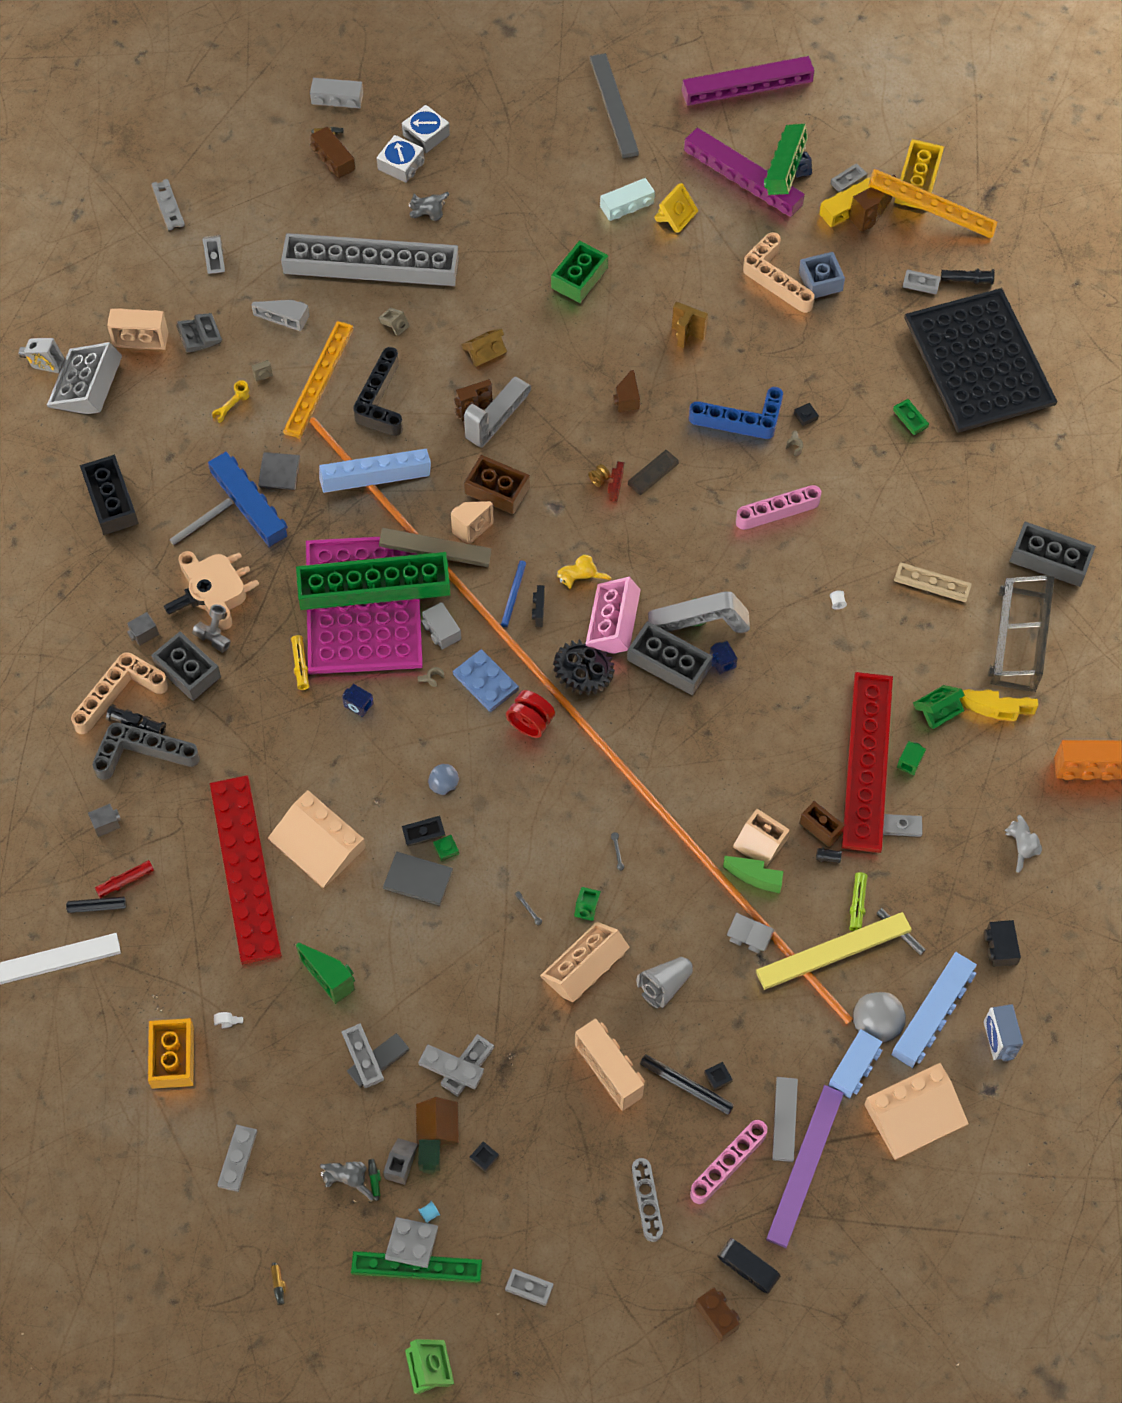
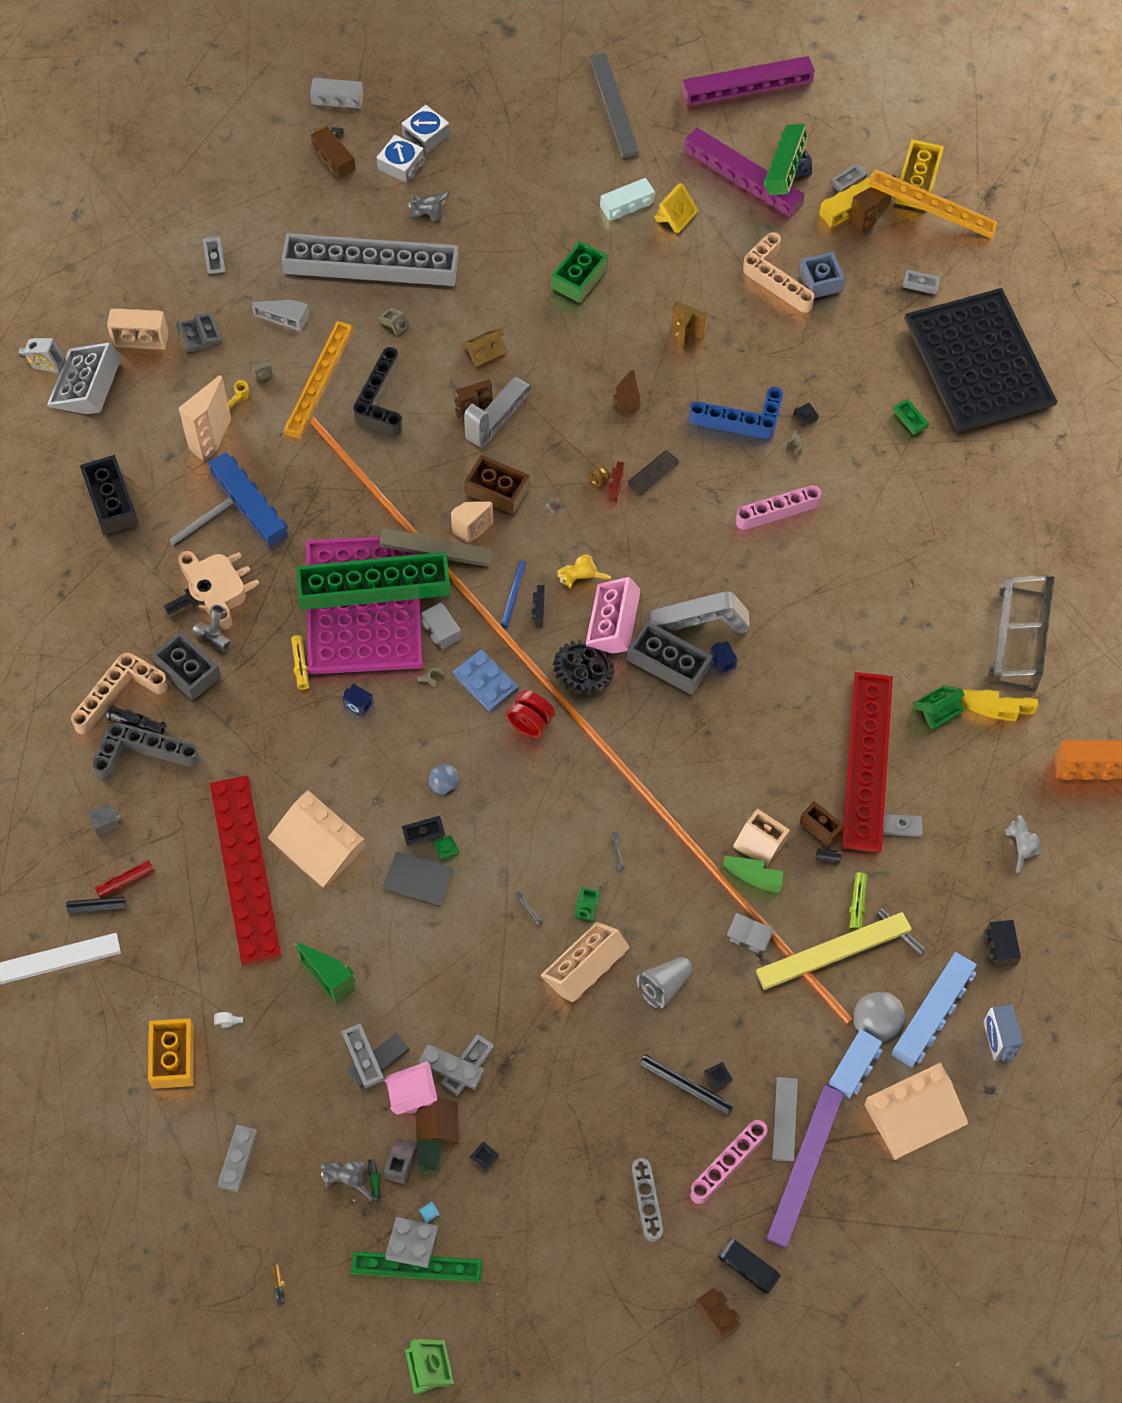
flat silver brick [127,612,159,646] -> none
light grey plate [151,179,185,231] -> none
flat silver slope [258,452,300,490] -> none
light blue brick [319,448,431,493] -> none
light grey plate [505,1269,554,1306] -> none
light nougat brick [575,1018,645,1111] -> none
white axle [830,591,847,609] -> none
tan plate [894,562,972,602] -> none
green brick [897,741,926,775] -> none
black pin [941,268,995,285] -> none
dark grey brick [1009,521,1096,587] -> none
none -> light nougat slope [179,375,231,462]
none -> bright pink slope [384,1061,437,1115]

